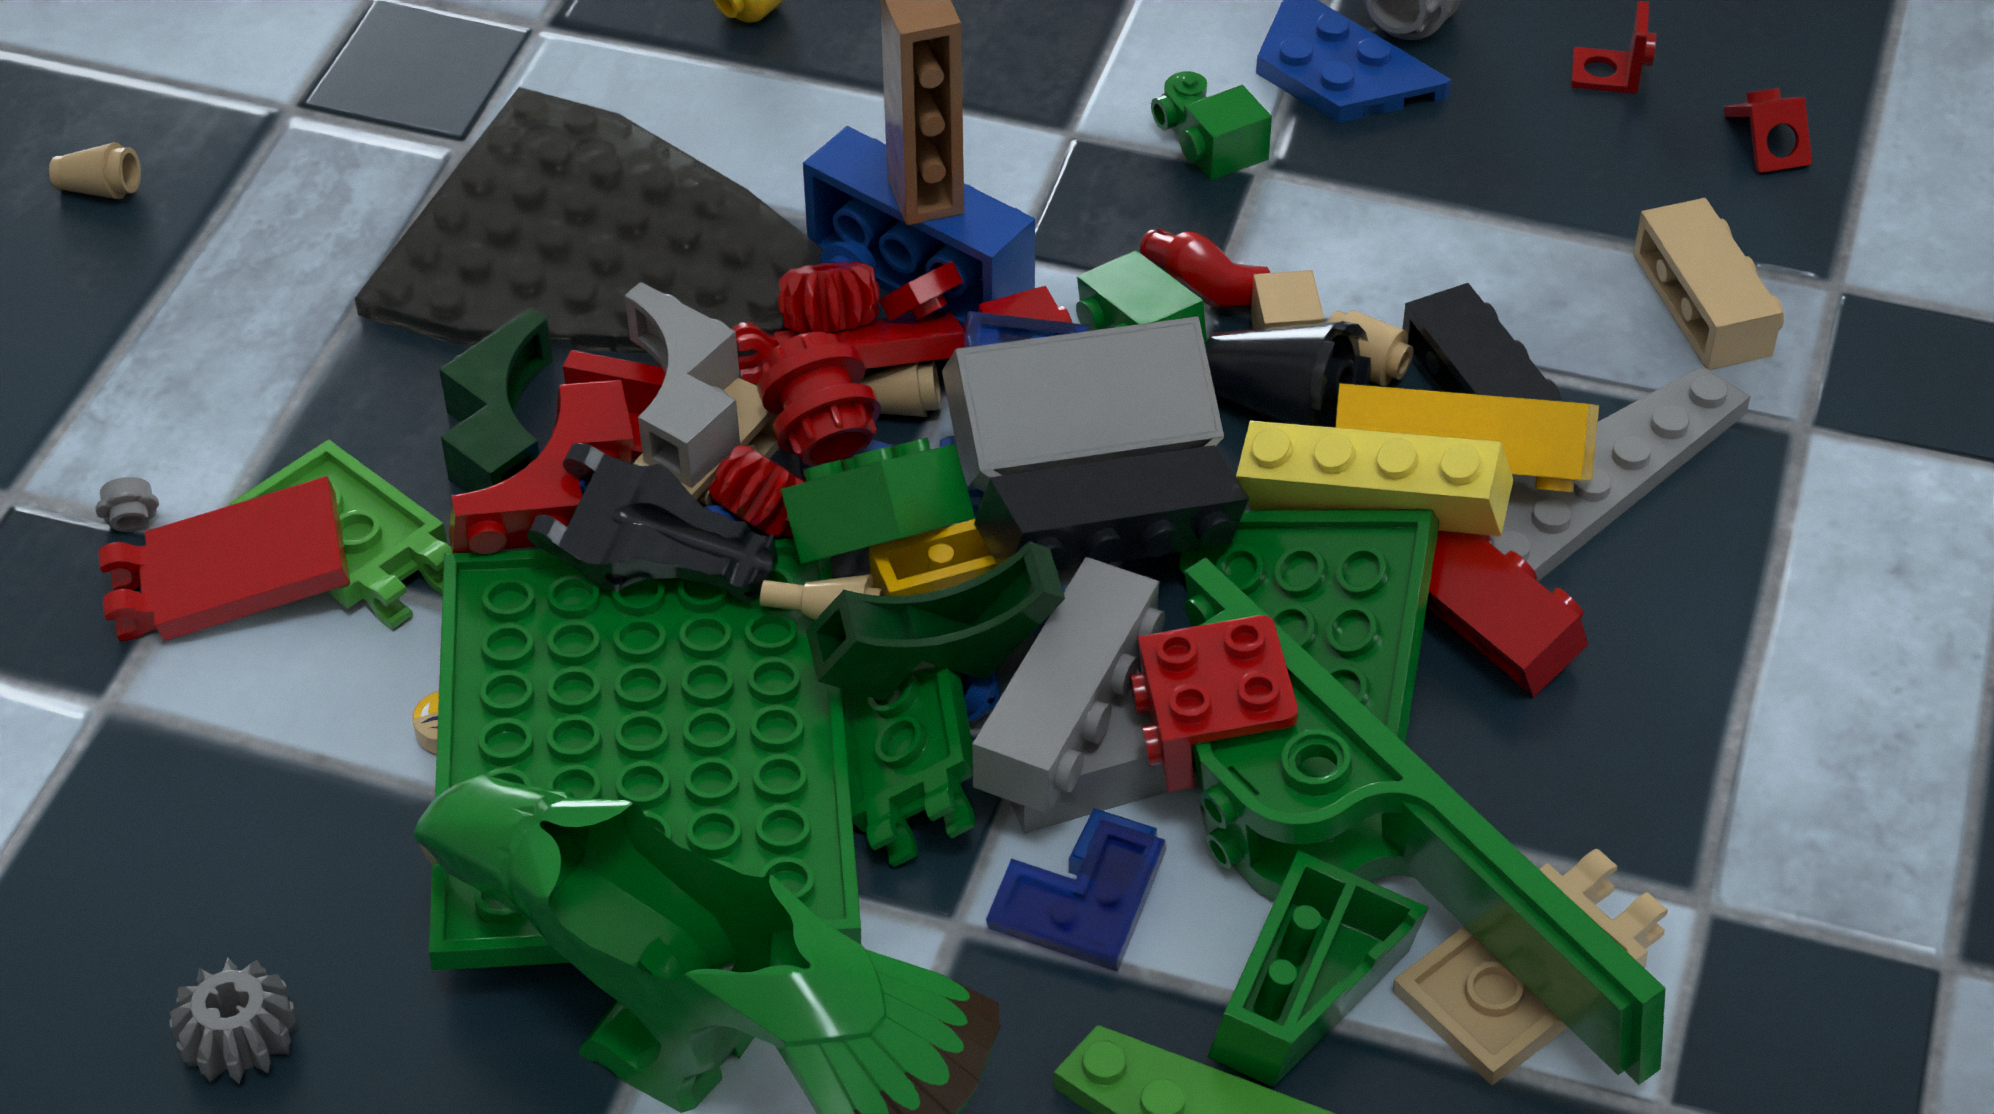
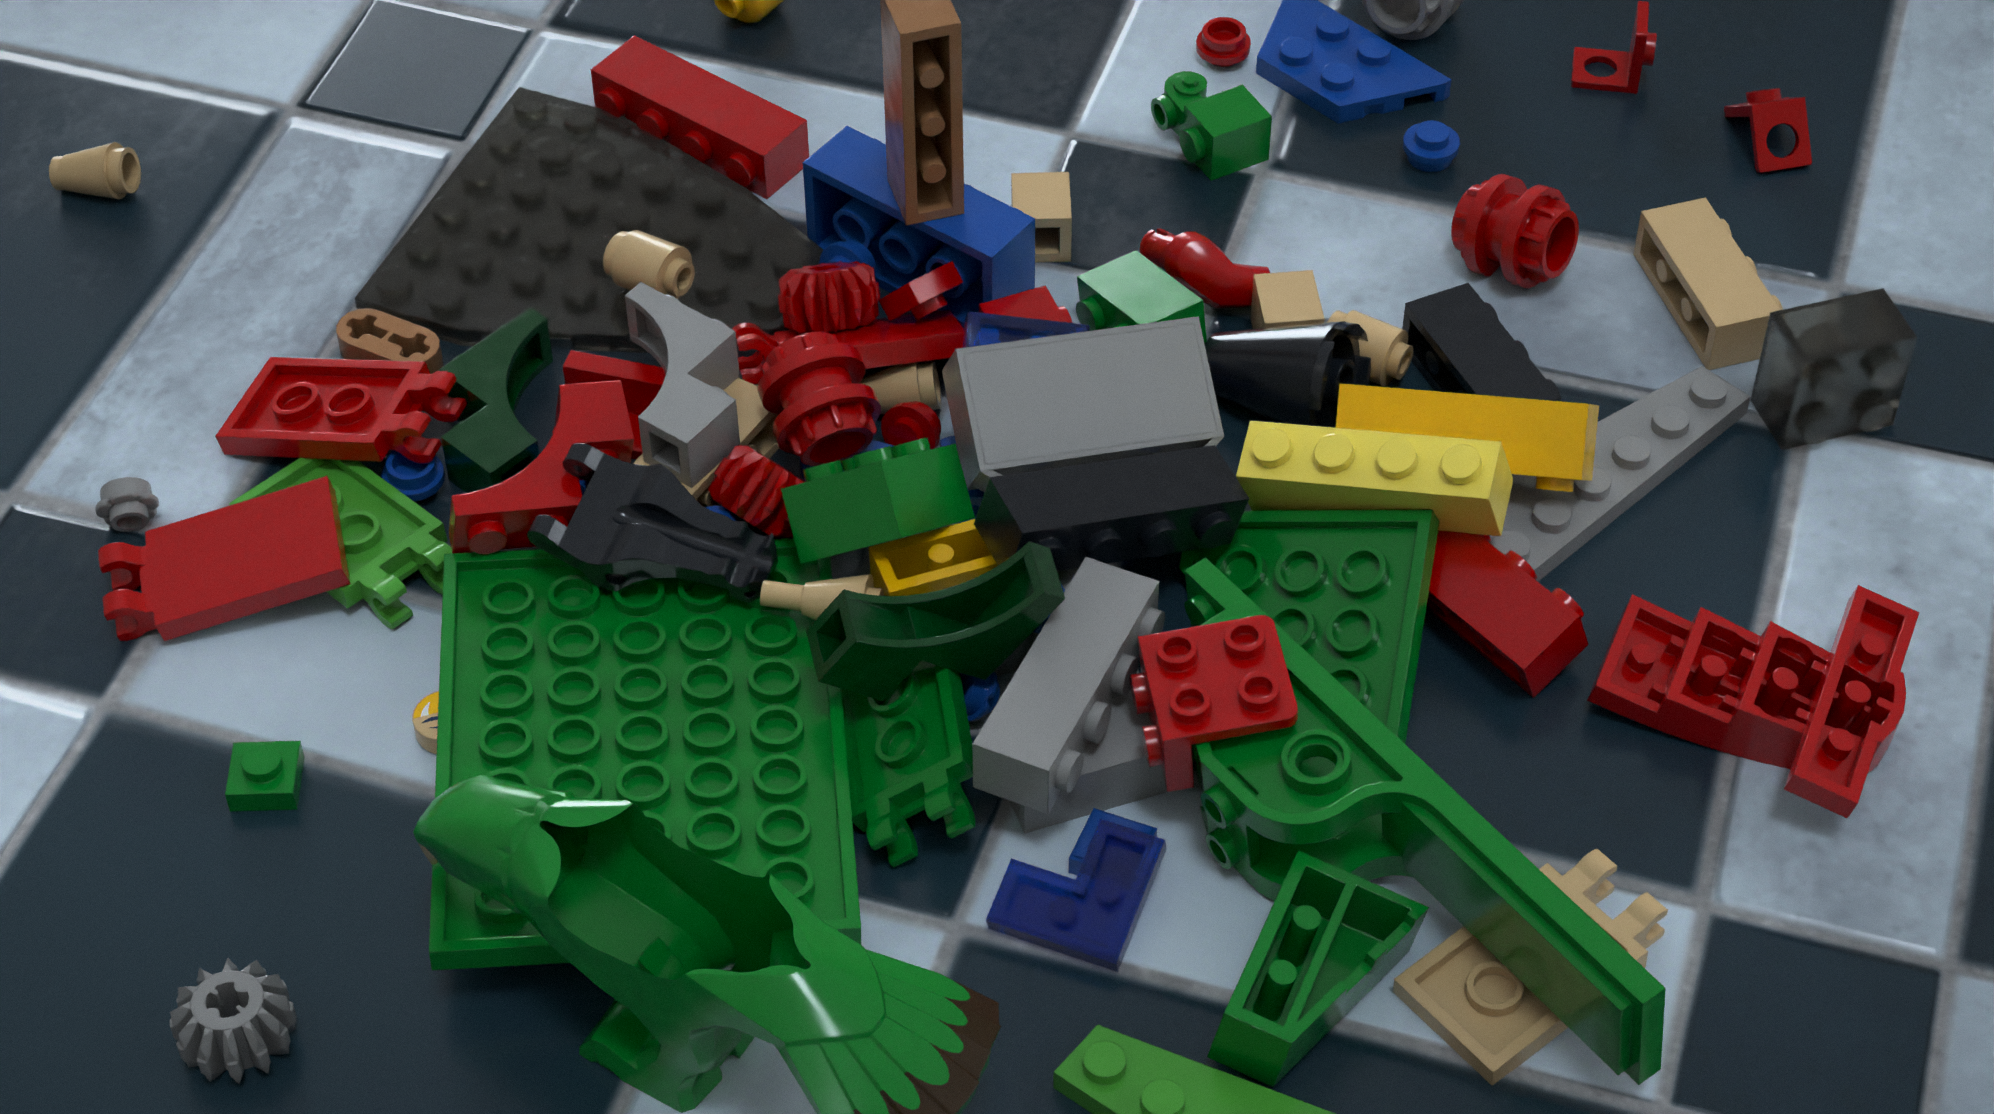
none -> red tile [215,357,467,463]
none -> green plate [225,741,305,812]
none -> medium nougat beam [336,308,443,374]
none -> blue plate [381,450,445,501]
none -> red brick [590,35,809,199]
none -> tan brick [603,230,695,299]
none -> red plate [881,401,941,449]
none -> tan brick [1011,172,1072,262]
none -> red plate [1196,17,1251,67]
none -> blue plate [1403,120,1460,172]
none -> red piece [1451,174,1579,288]
none -> red slope [1587,585,1919,818]
none -> clear smoke brick [1750,288,1917,450]

